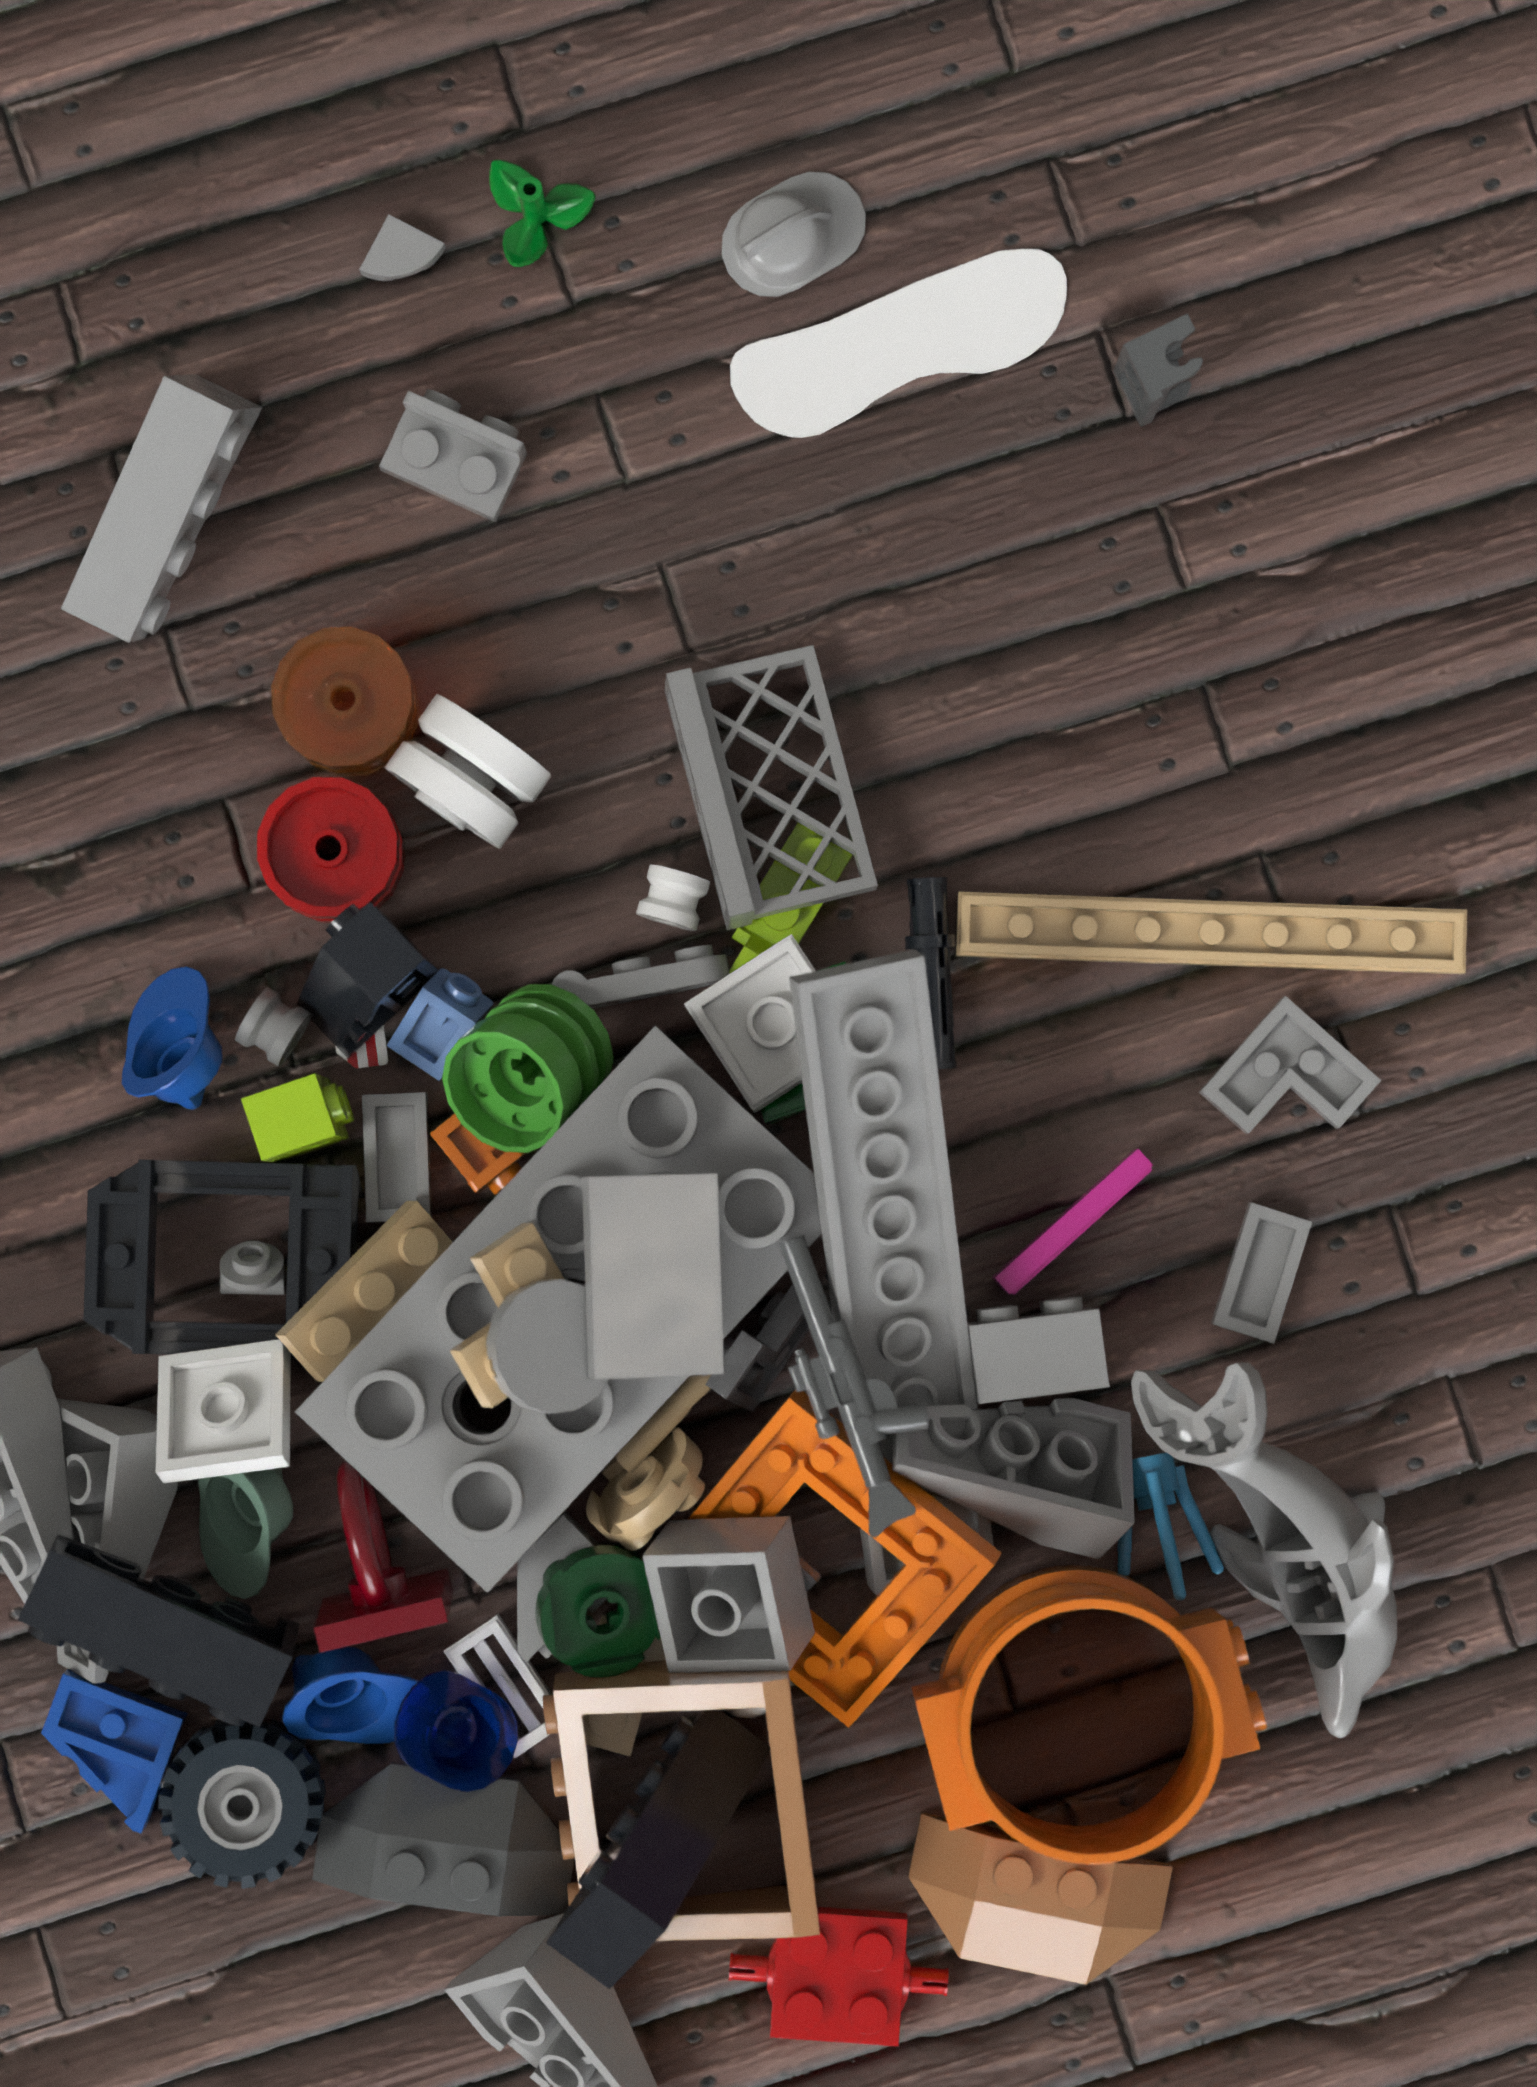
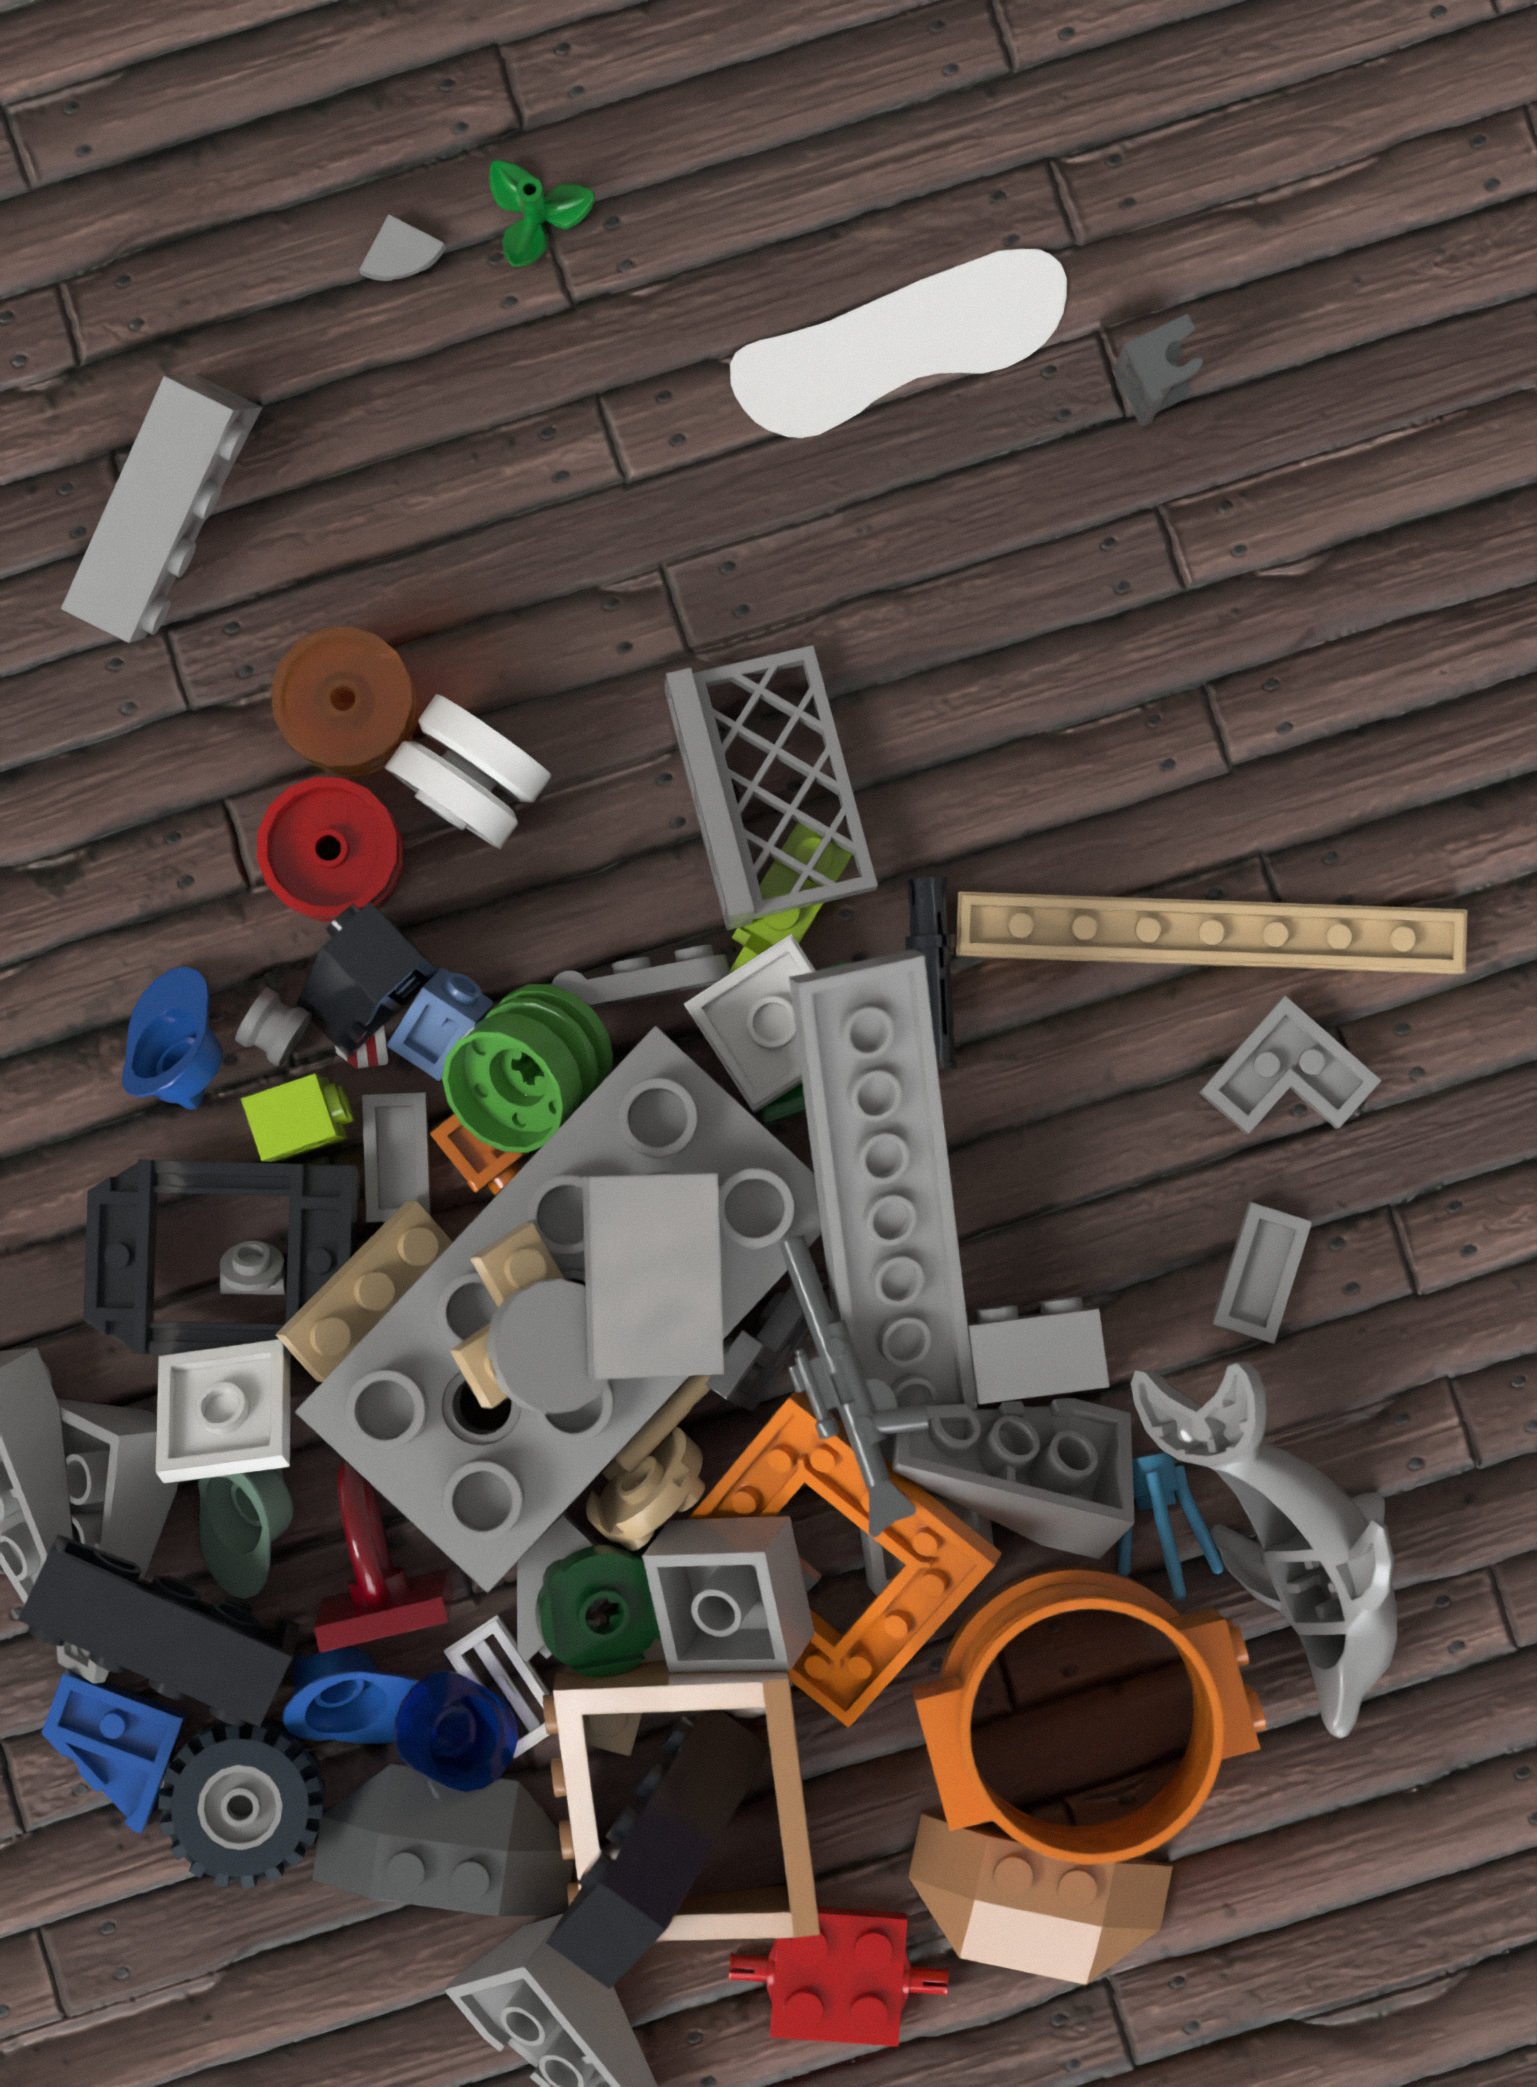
light grey bracket [379,389,527,522] -> none
white wheel [636,864,710,931] -> none
light grey piece [722,172,866,297] -> none
dark pink tile [991,1149,1153,1295] -> none

